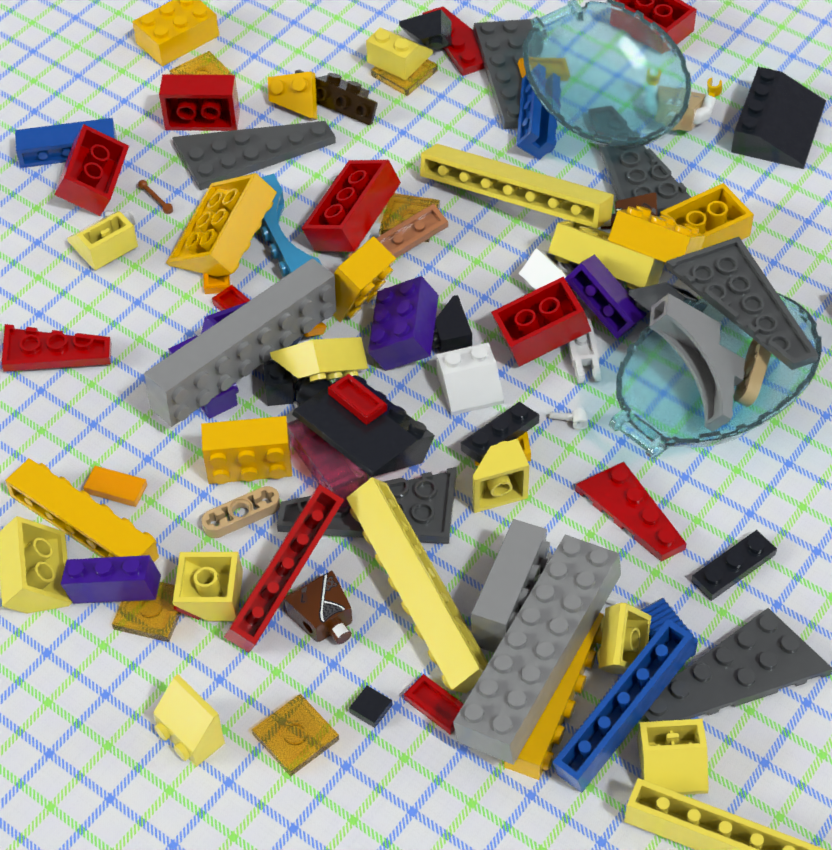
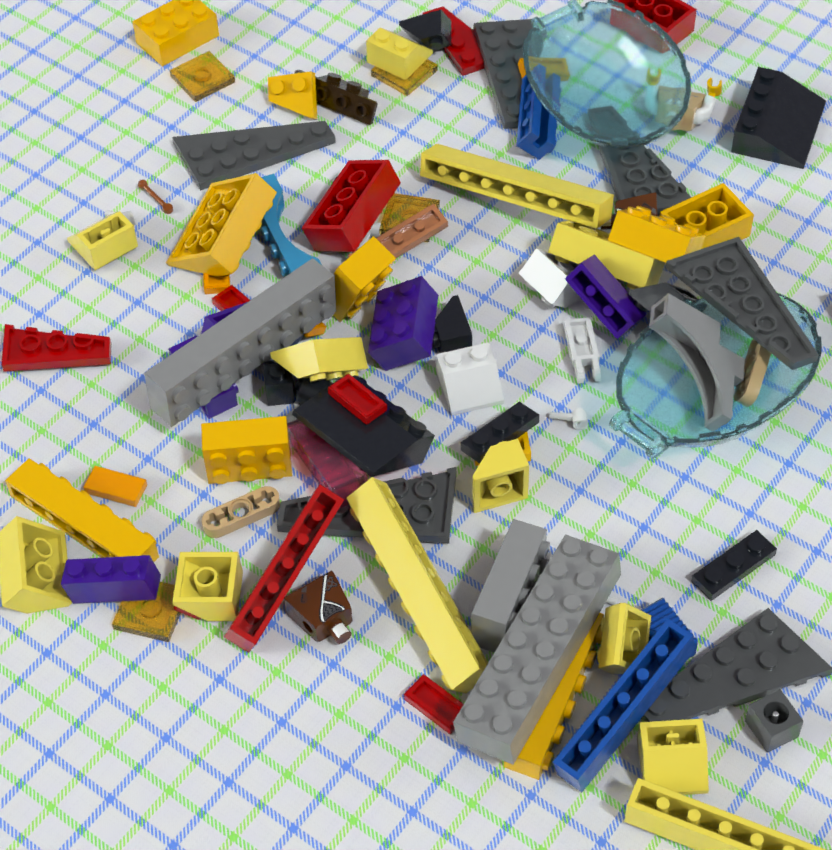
blue brick [15,118,117,168] -> none
red brick [54,124,129,216] -> none
light yellow slope [153,674,225,767] -> none
red brick [159,74,240,131] -> none
clear yellow tile [252,694,339,777] -> none
black tile [349,685,392,728] -> none
red brick [491,276,591,367] -> none
red wing [575,462,687,562] -> none
none -> dark grey piece [745,689,803,753]

